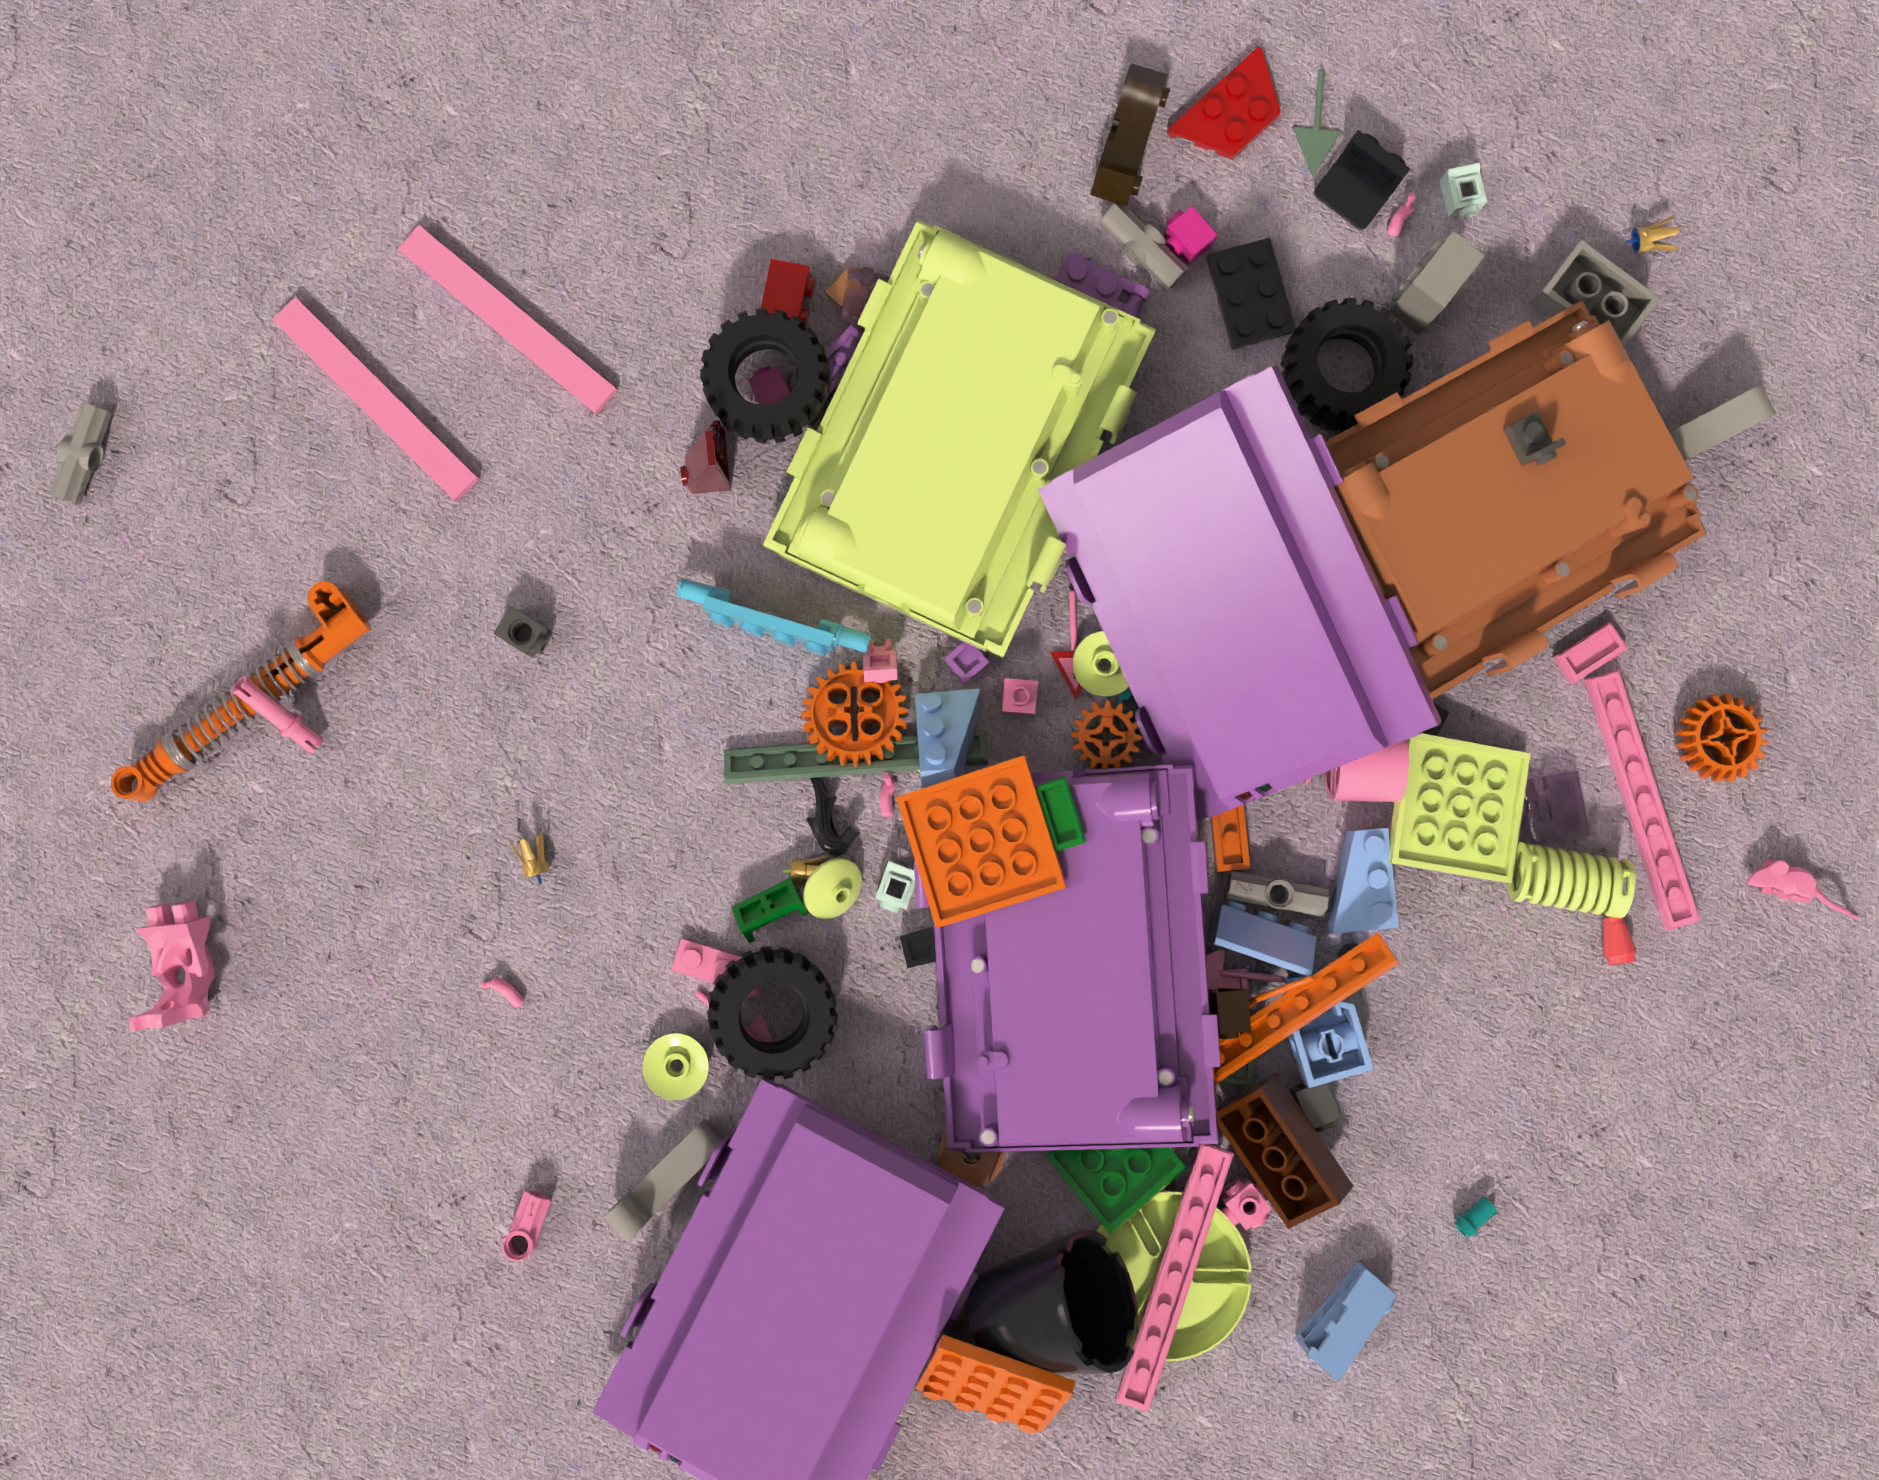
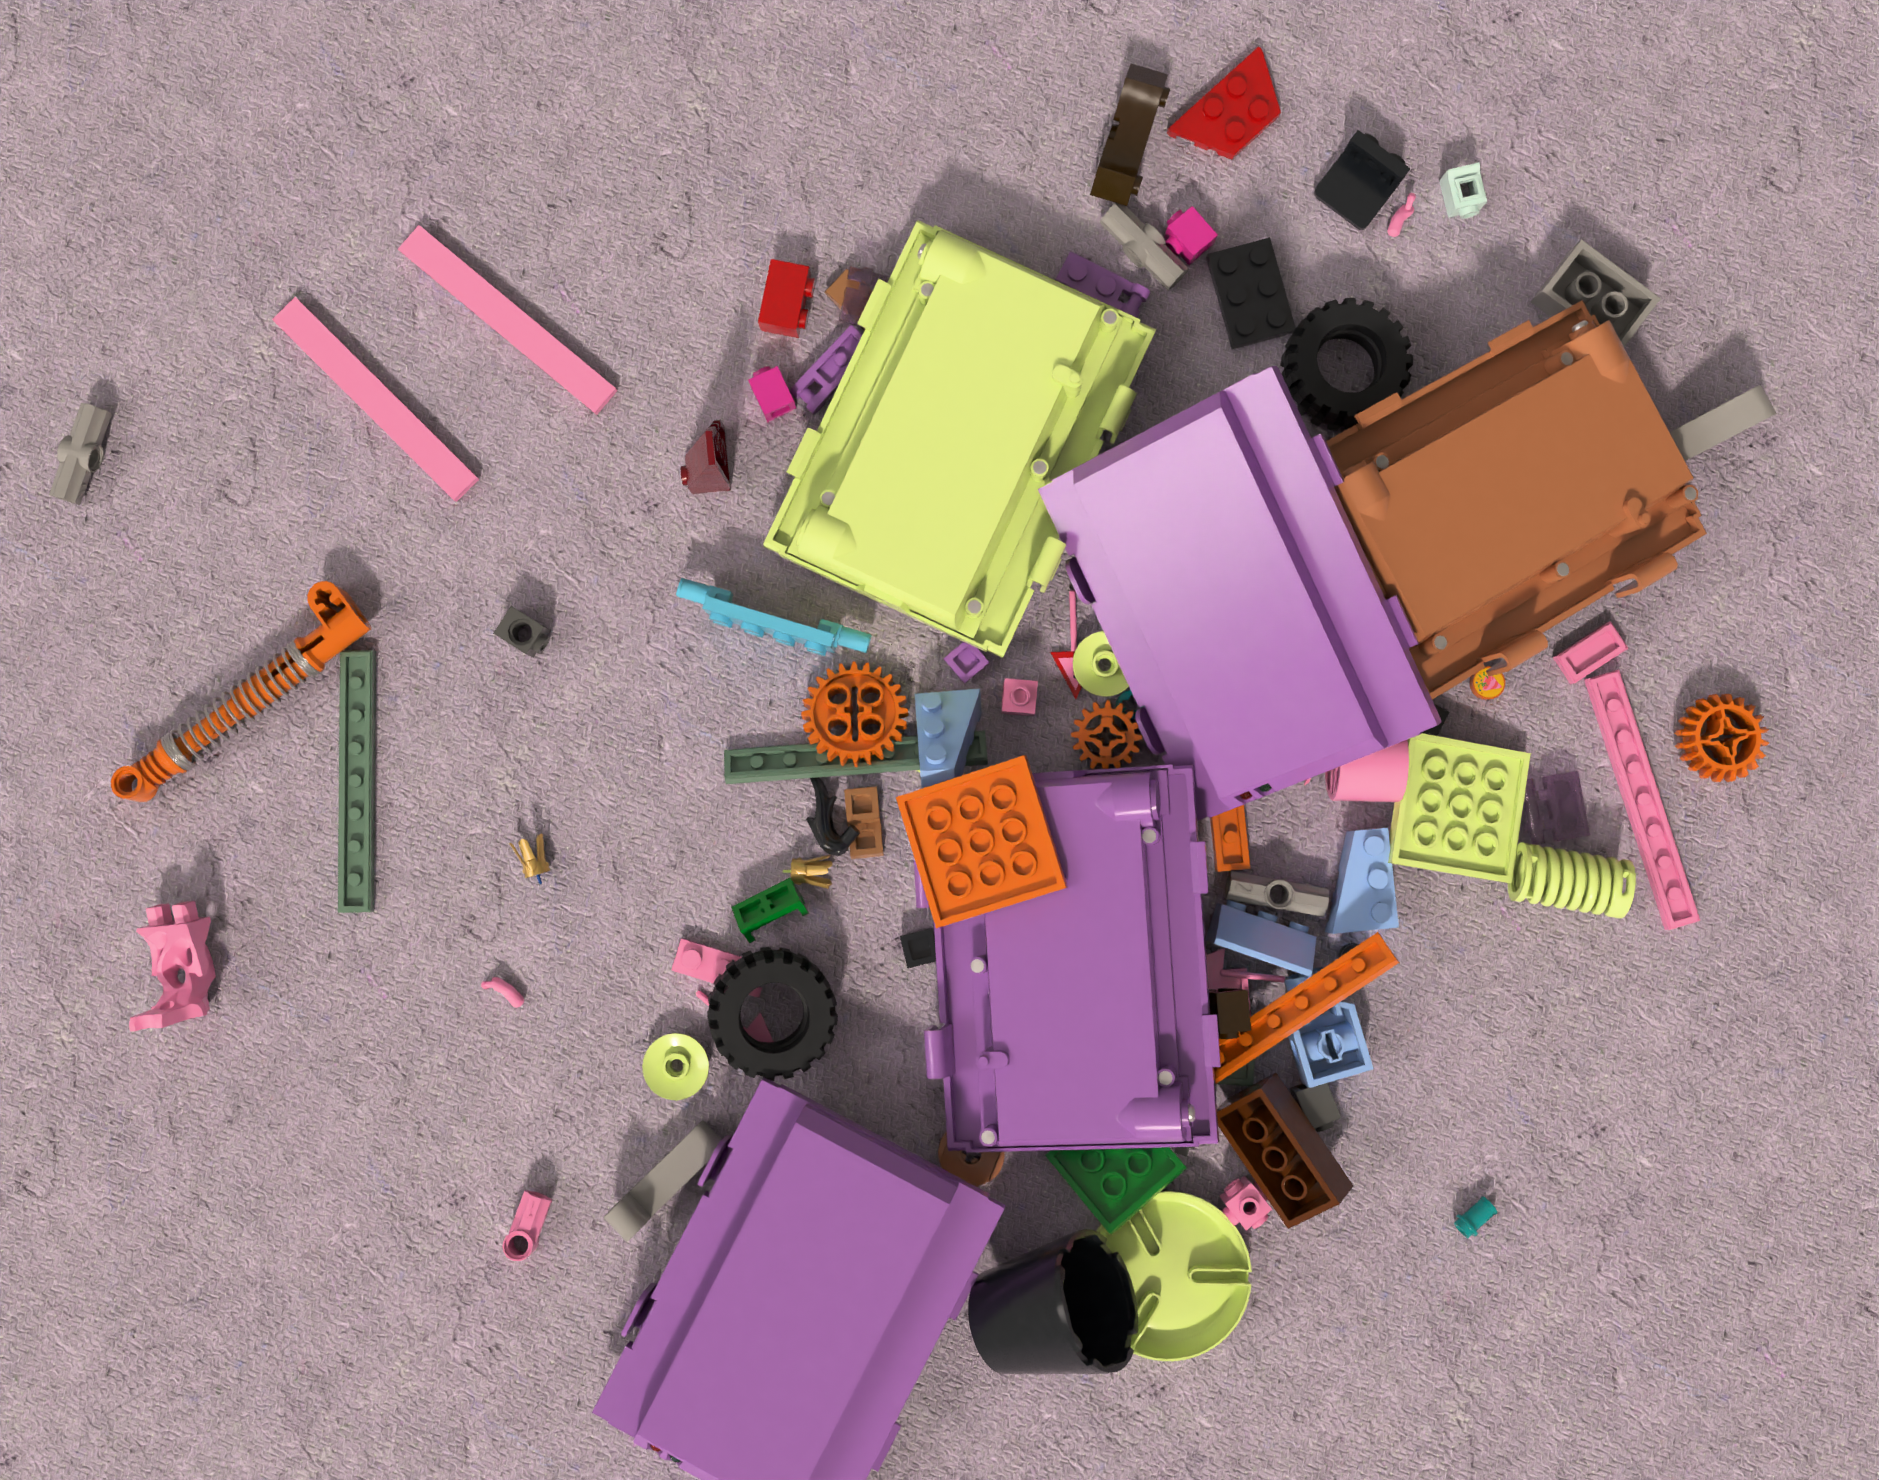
bright pink pin [231,676,323,753] -> none
black tyre [700,308,831,444] -> none
yellowish green dish [803,858,862,919] -> none
bright pink plate [863,639,898,683] -> none
light aqua window [875,861,915,913] -> none
bright pink piece [879,772,897,817] -> none
orange plate [915,1334,1075,1434] -> none
green tile [1035,776,1087,852] -> none
bright pink tile [1115,1144,1234,1412] -> none
orange piece [1249,975,1314,1009] -> none
sand green piece [1293,69,1341,177] -> none
light blue wedge [1295,1261,1397,1382] -> none
light grey brick [1389,231,1486,335] -> none
dark grey bracket [1503,412,1566,466] -> none
coral cone [1603,917,1638,966] -> none
pearl gold piece [1626,216,1680,253] -> none
bright pink animal [1746,859,1859,919] -> none
none -> sand green tile [338,650,376,913]
none -> medium nougat slope [844,786,884,859]
none -> tile [1469,666,1505,700]

